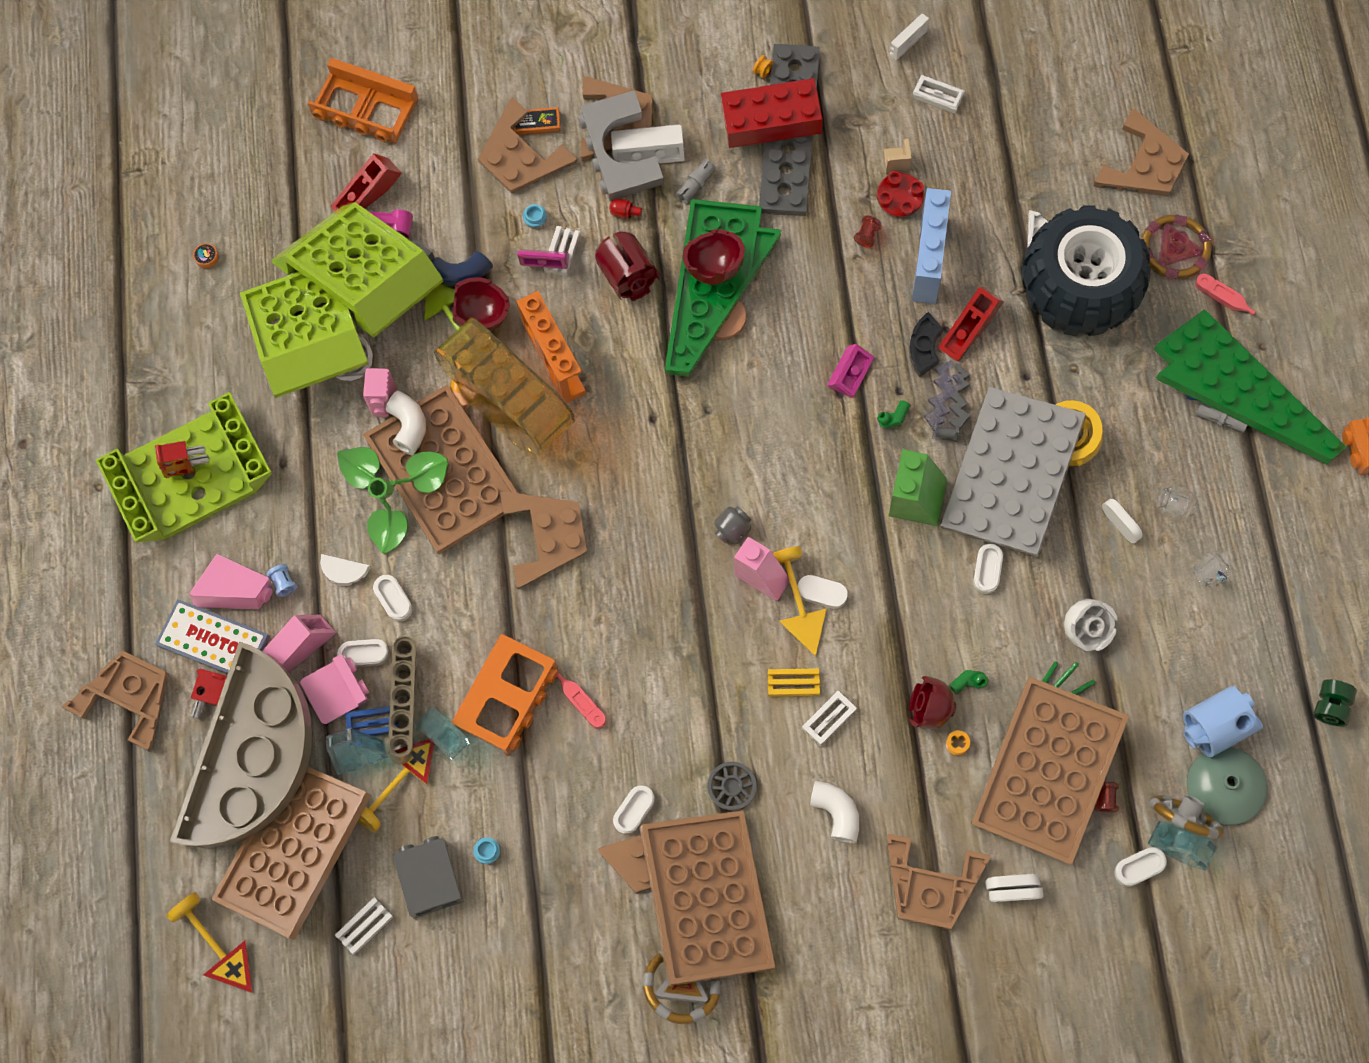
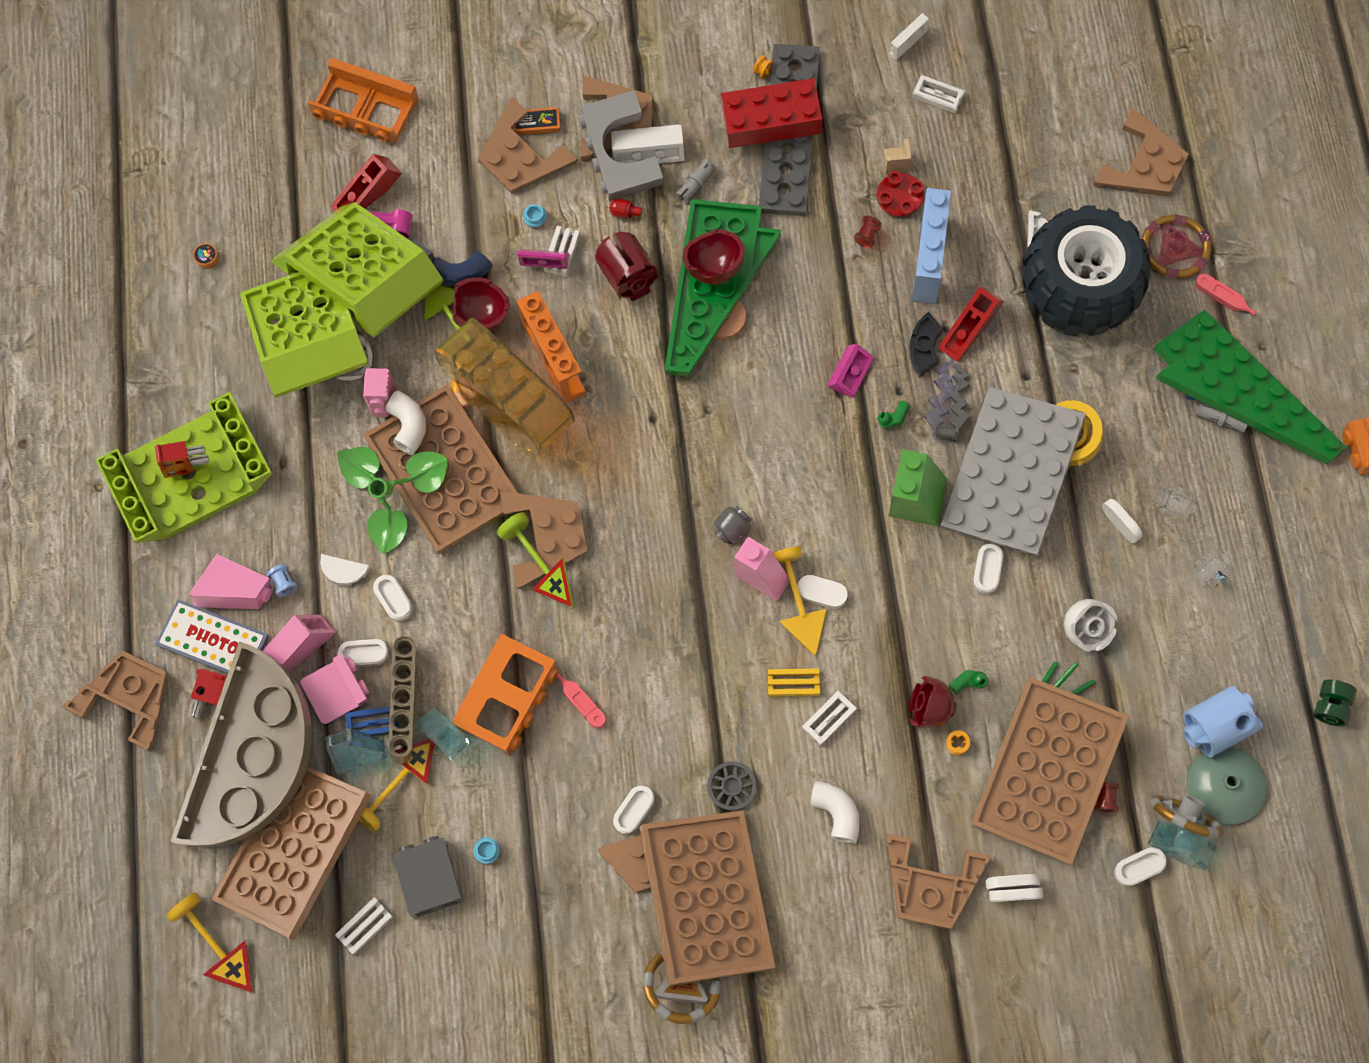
none -> lime piece [497,512,574,607]

